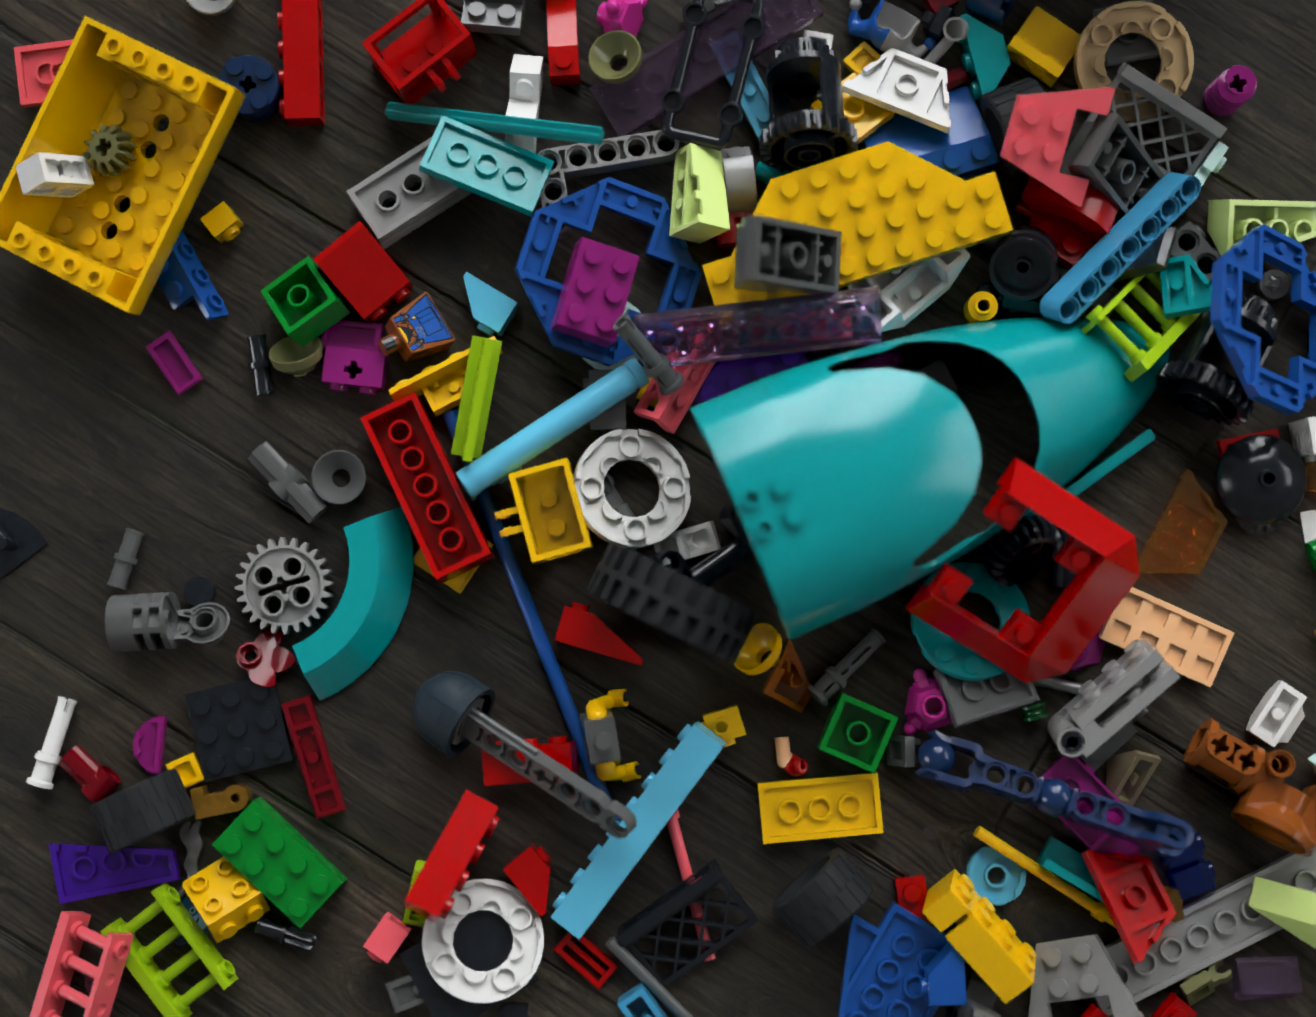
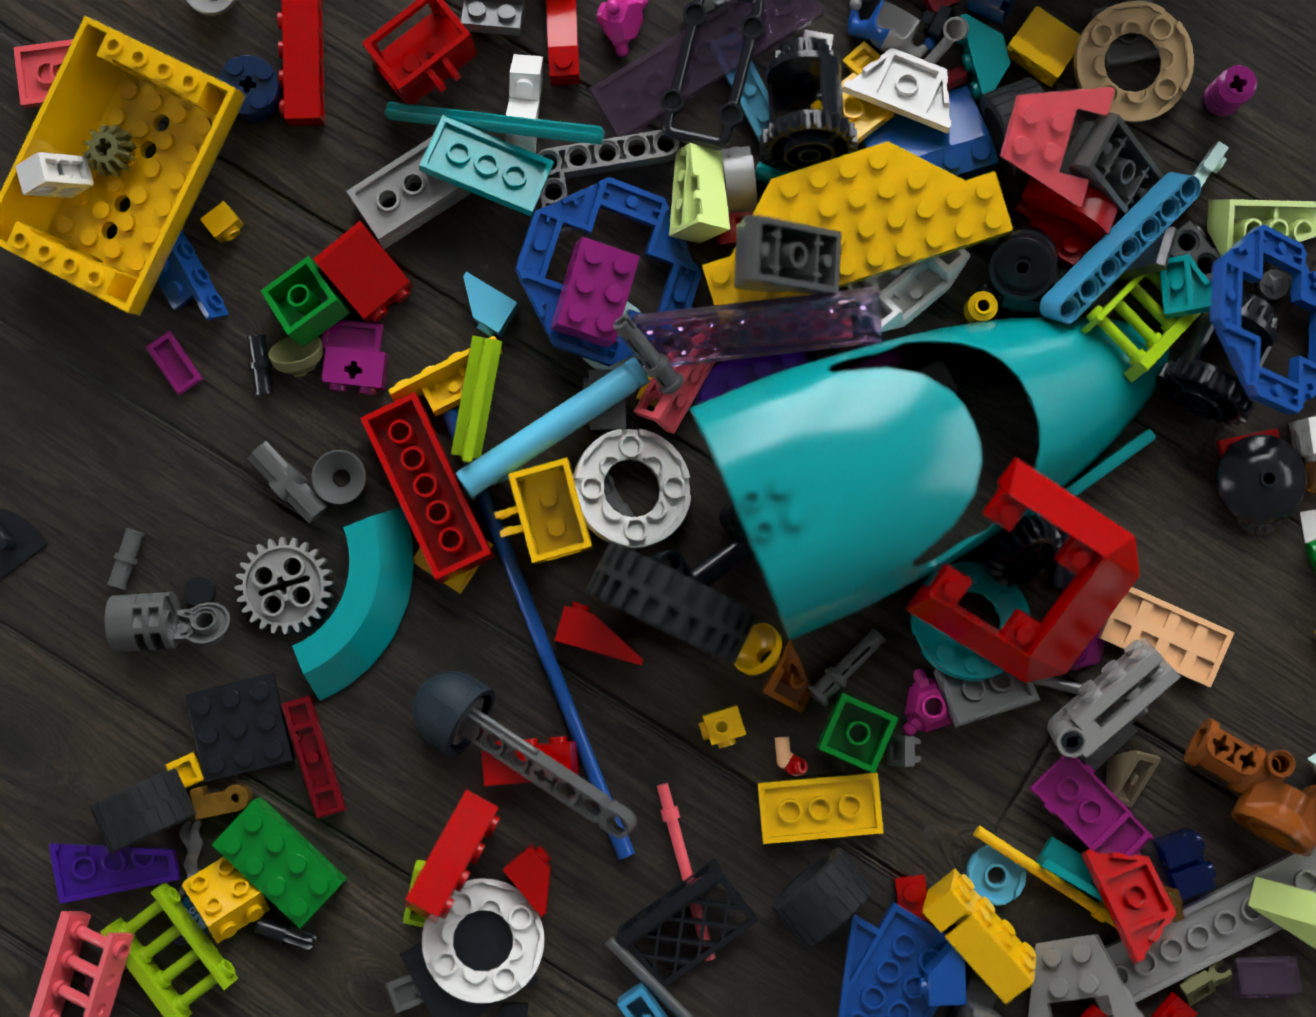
white pin [26,696,78,789] -> none
dark red piece [58,744,122,803] -> none
magenta tile [132,715,168,775] -> none
dark red plate [236,630,296,688] -> none
coral brick [363,912,412,964] -> none
torso [378,291,456,362] -> none
medium azure brick [551,721,727,940] -> none
red tile [553,932,619,990] -> none
torso [580,689,641,782] -> none
olive piece [588,30,643,84] -> none
white slope [654,521,721,566] -> none
dark blue piece [914,730,1194,859] -> none
dark green bush [1019,701,1049,722] -> none
light grey fence [1085,61,1227,175] -> none
clear orange wing [1138,469,1228,575] -> none
white slope [1246,680,1307,748] -> none

